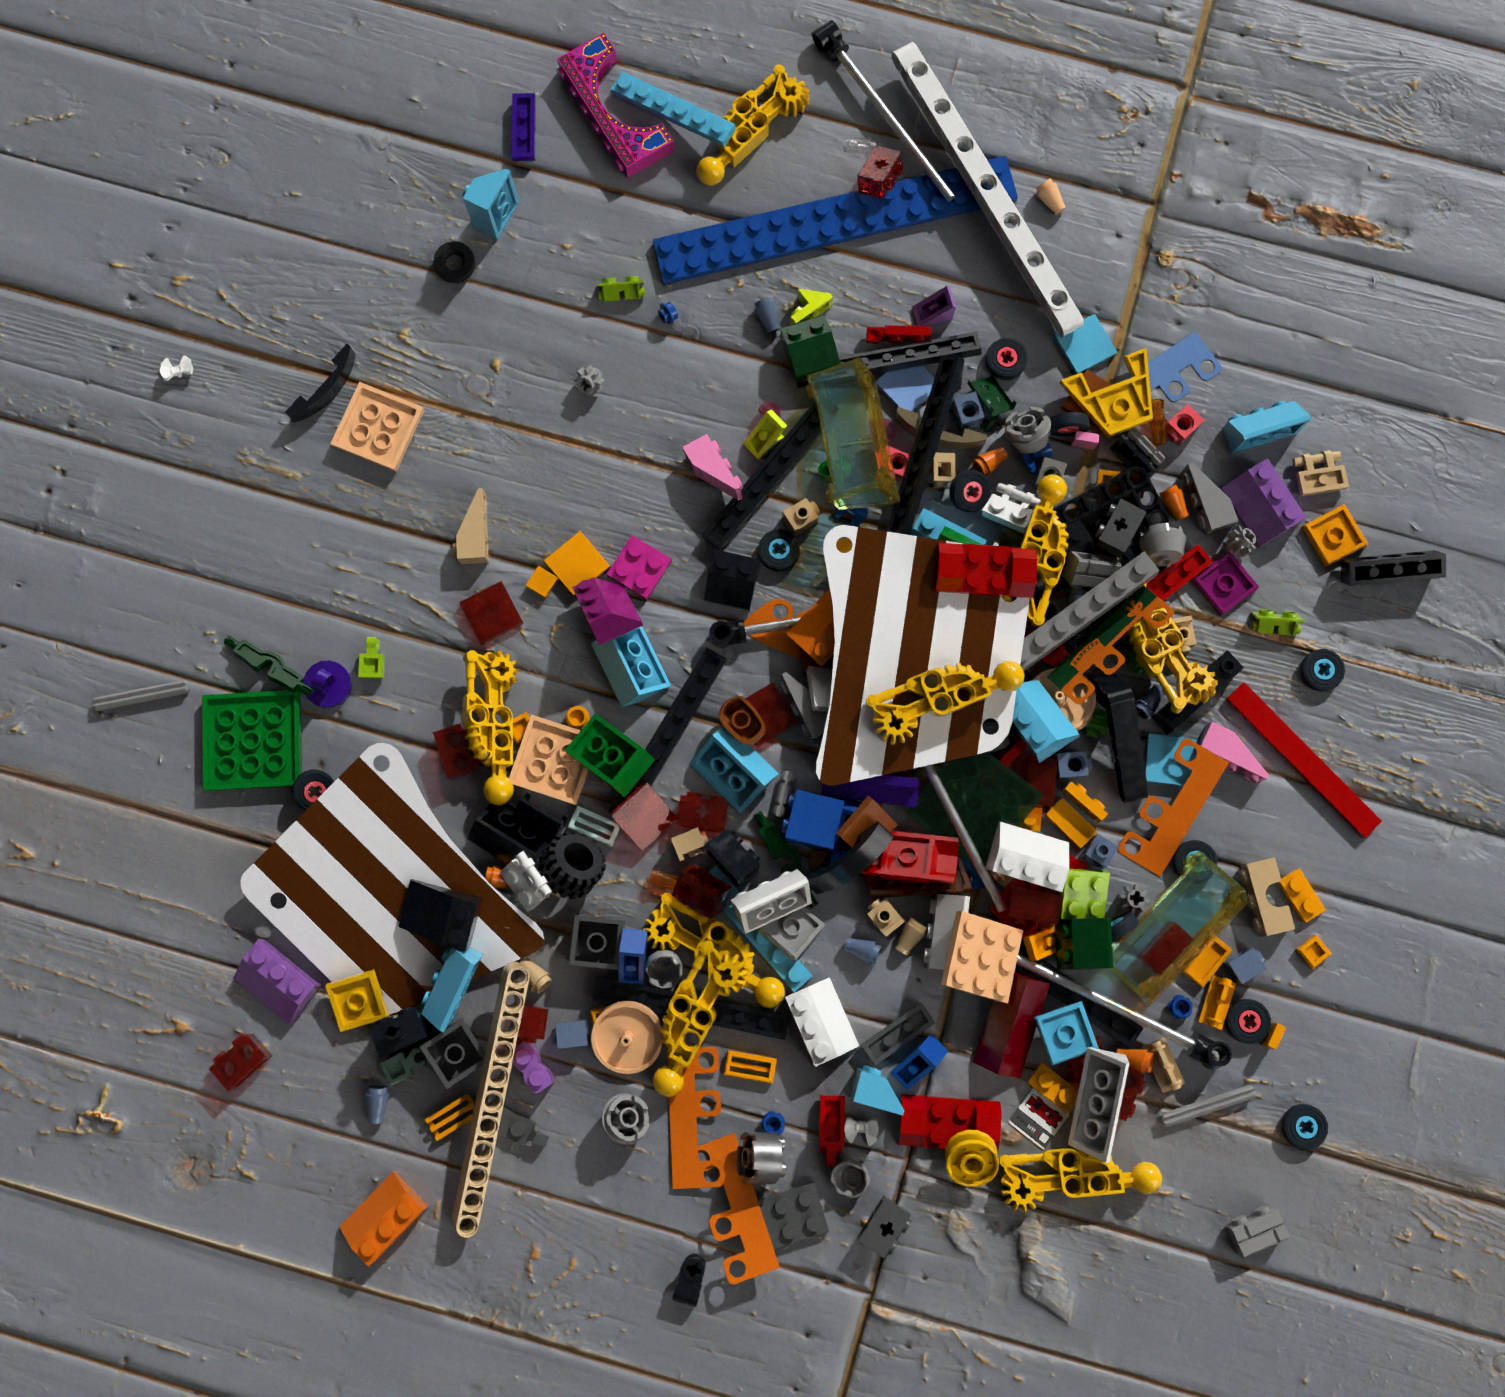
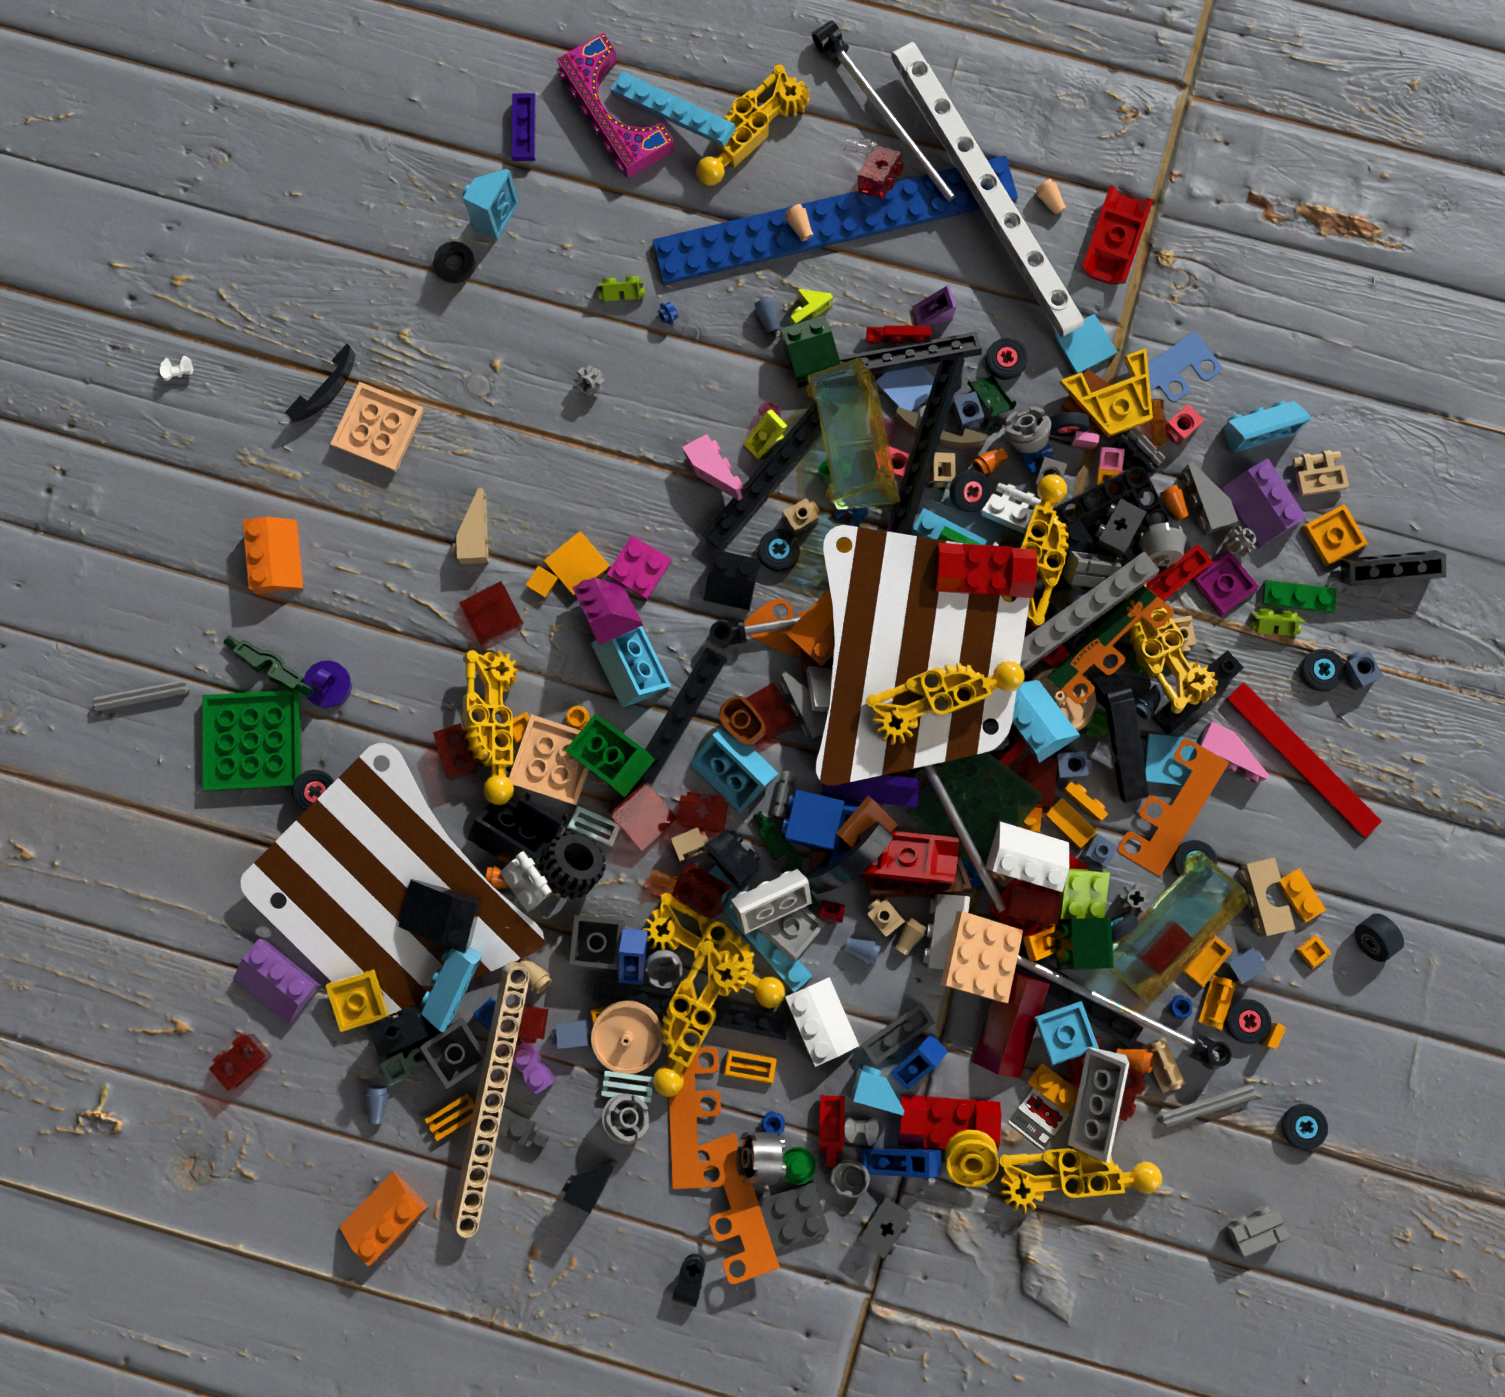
lime plate [358,637,385,679] -> none
none -> orange slope [243,517,304,595]
none -> blue tile [473,997,496,1032]
none -> black slope [562,1160,617,1214]
none -> light aqua tile [601,1070,653,1102]
none -> green plate [783,1146,817,1185]
none -> light nougat cone [785,204,814,241]
none -> dark red slope [819,900,845,924]
none -> blue slope [860,1148,941,1178]
none -> red piece [1081,185,1153,285]
none -> bright pink tile [1098,447,1125,472]
none -> green plate [1262,580,1337,613]
none -> sand blue brick [1344,651,1384,690]
none -> black wheel [1354,913,1404,962]

